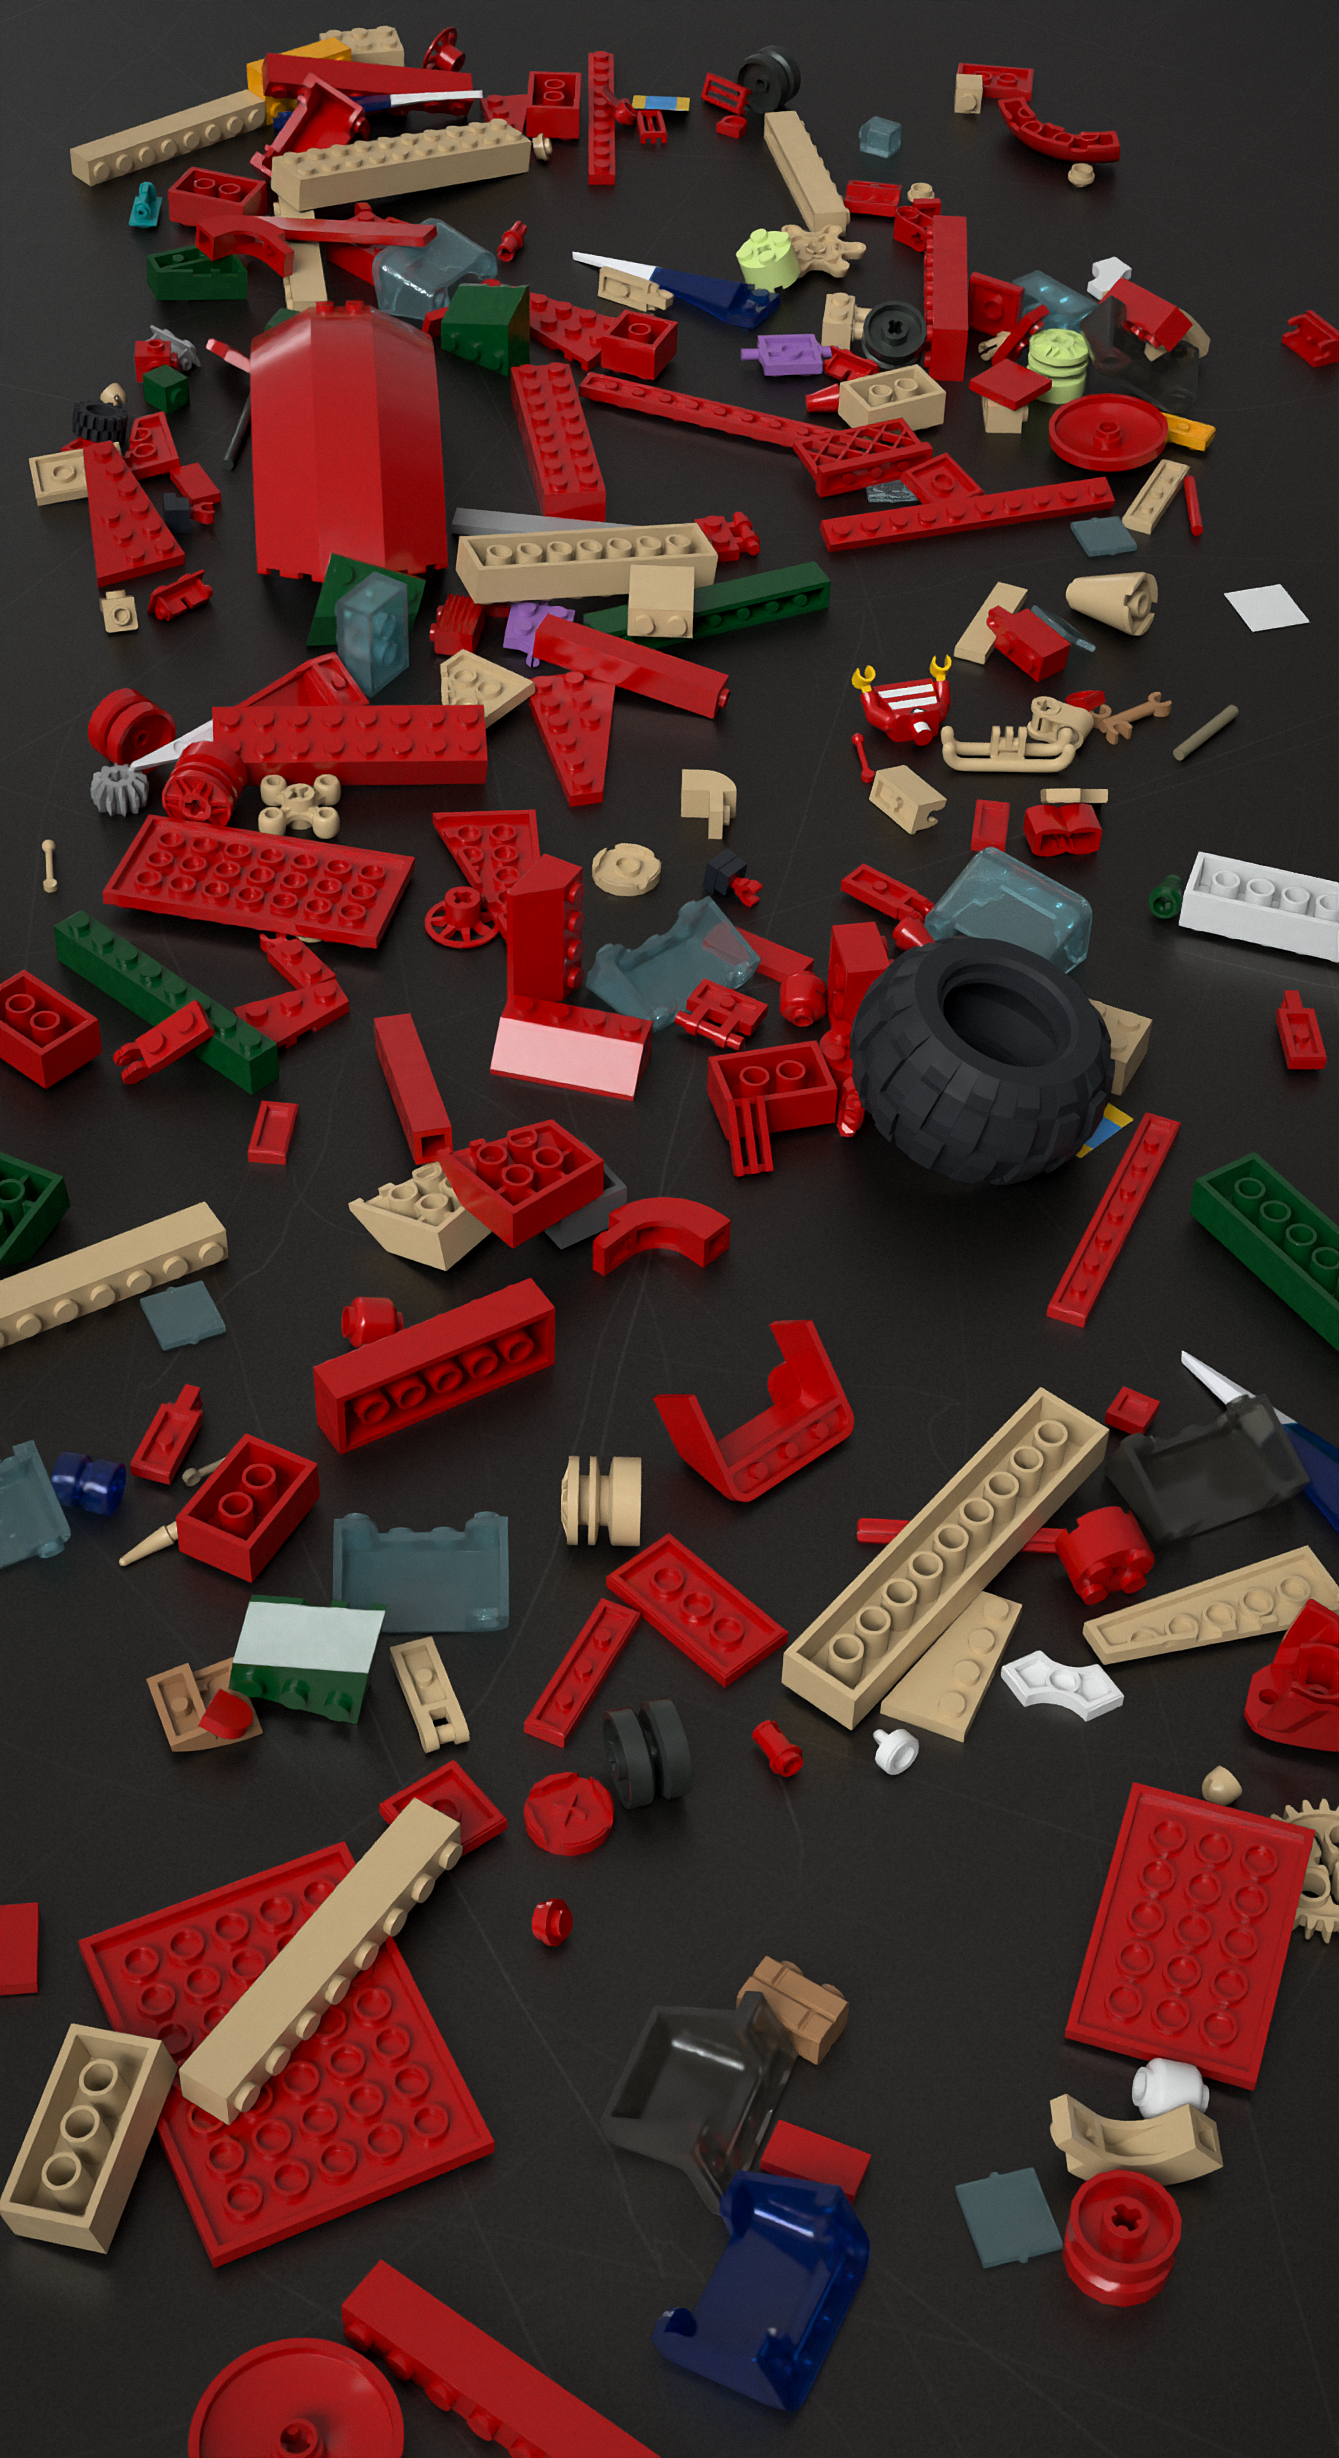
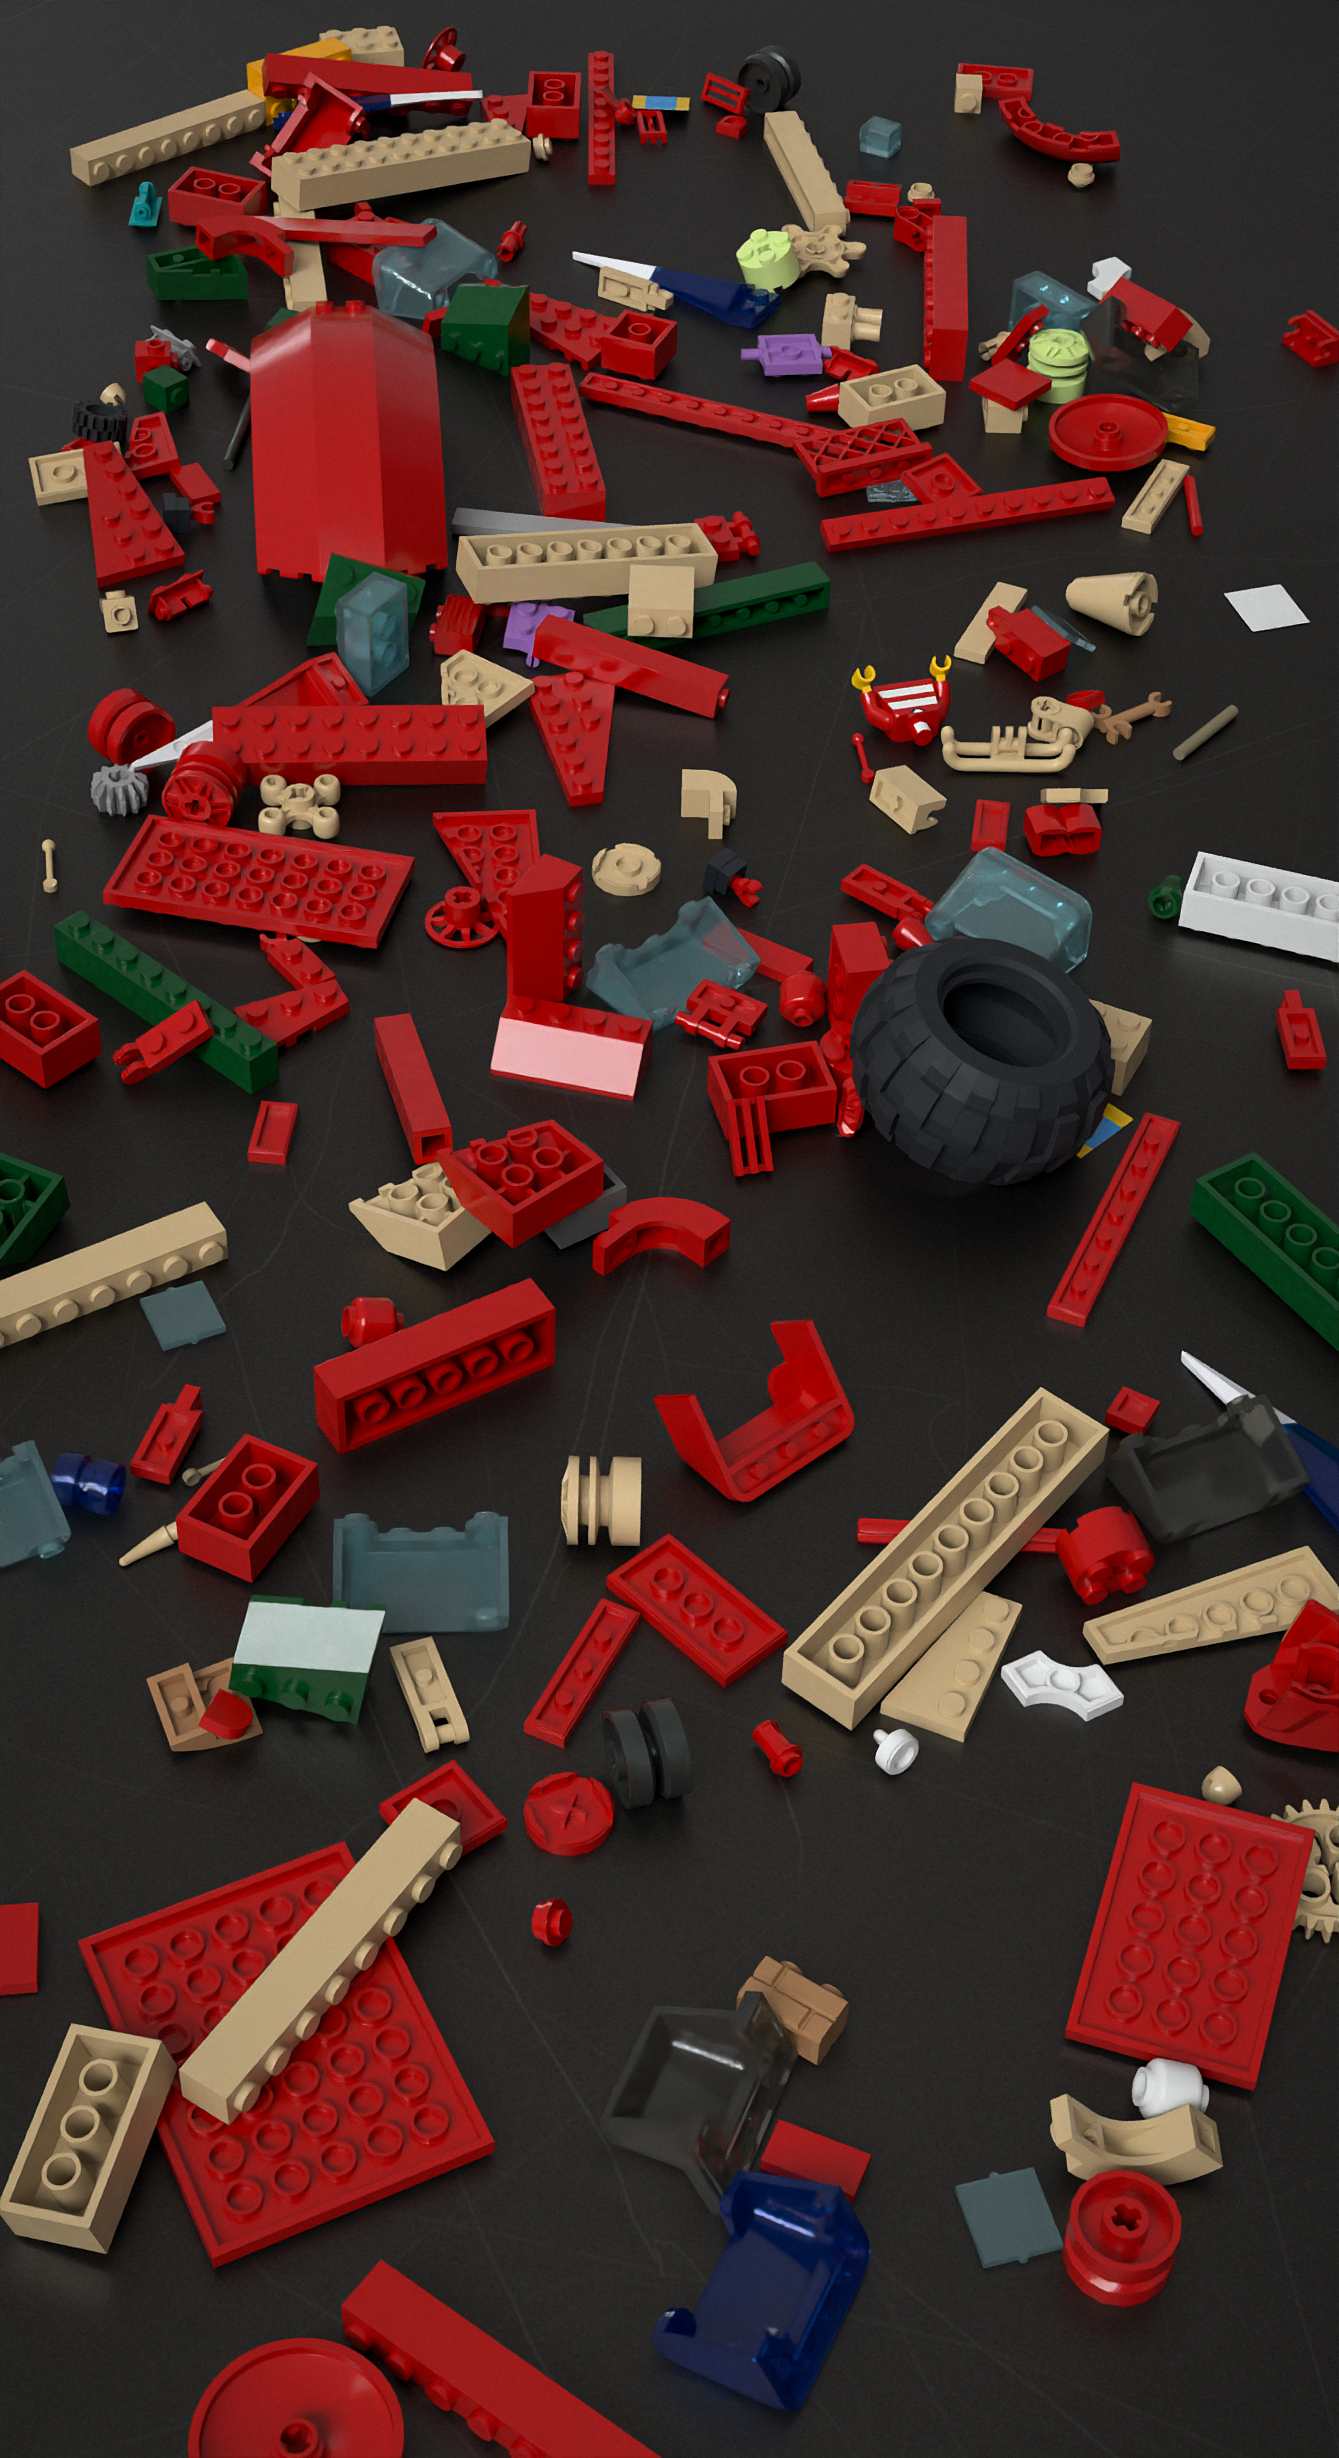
pearl dark grey wheel [860,300,927,373] -> none
red plate [968,272,1025,337] -> none
clear light blue piece [1070,516,1137,557] -> none

